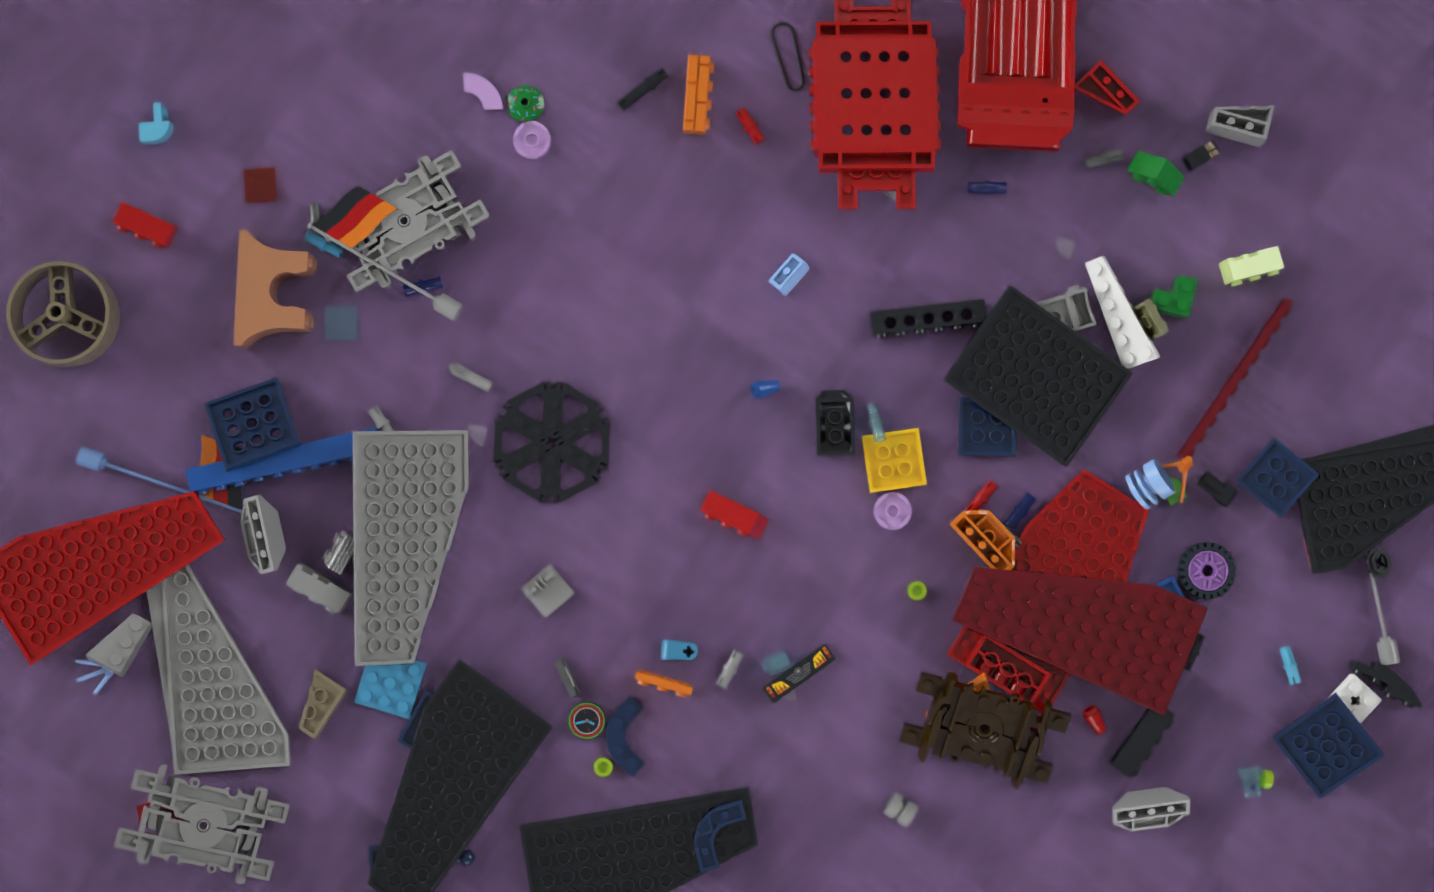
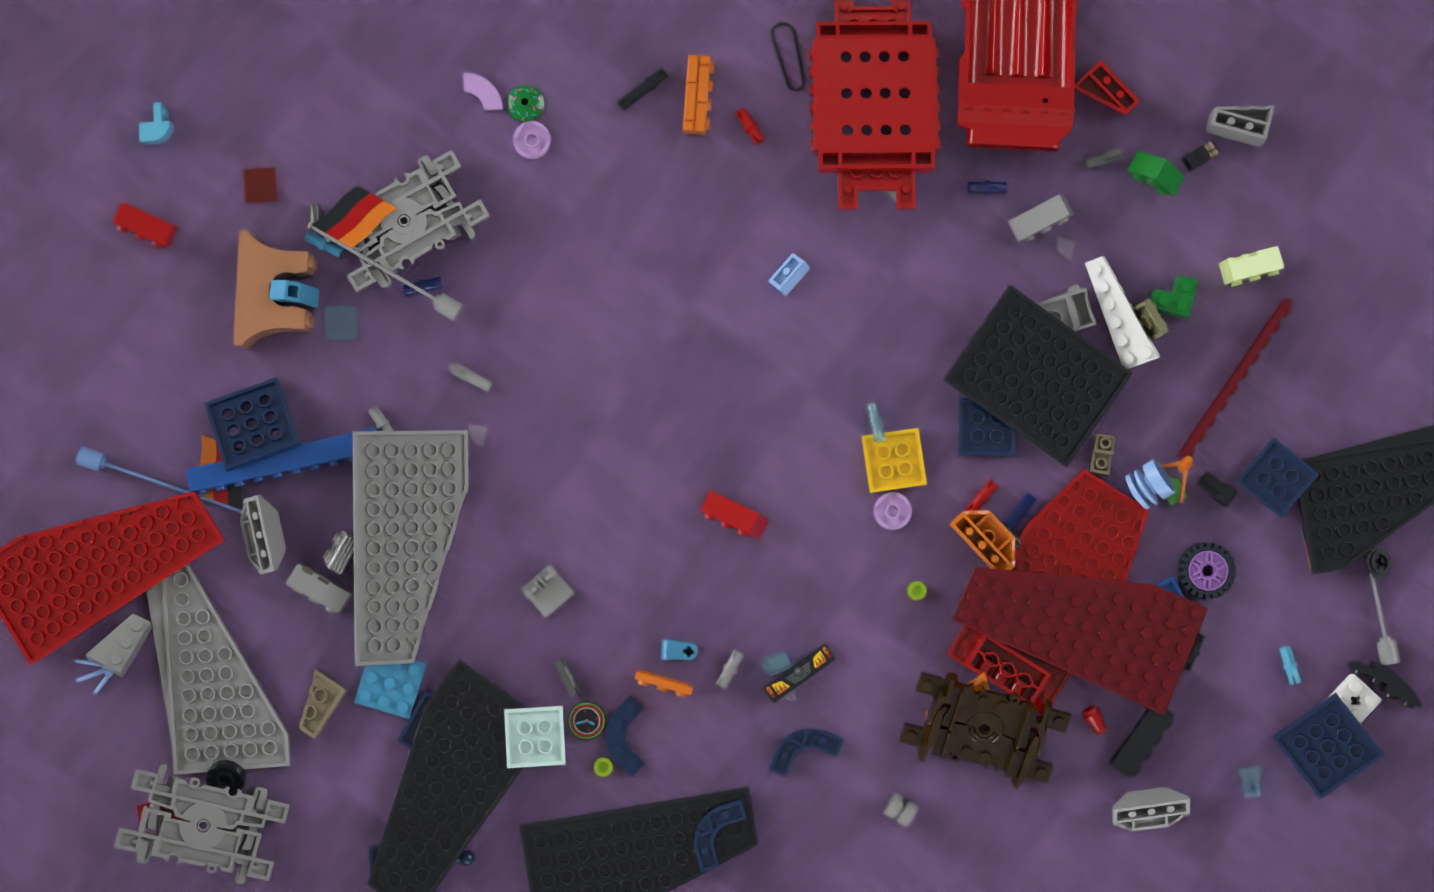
dark tan wheel [6,261,120,368] -> none
black plate [493,381,610,504] -> none
blue cone [751,379,780,399] -> none
black slope [815,390,856,457] -> none
black brick [869,299,987,339] -> none
lime tile [1260,769,1274,790] -> none
none -> black tile [206,760,246,796]
none -> dark azure slope [269,280,320,308]
none -> light aqua plate [504,706,566,768]
none -> dark blue plate [768,728,844,777]
none -> light grey wedge [1008,194,1074,243]
none -> dark tan slope [1089,433,1116,477]

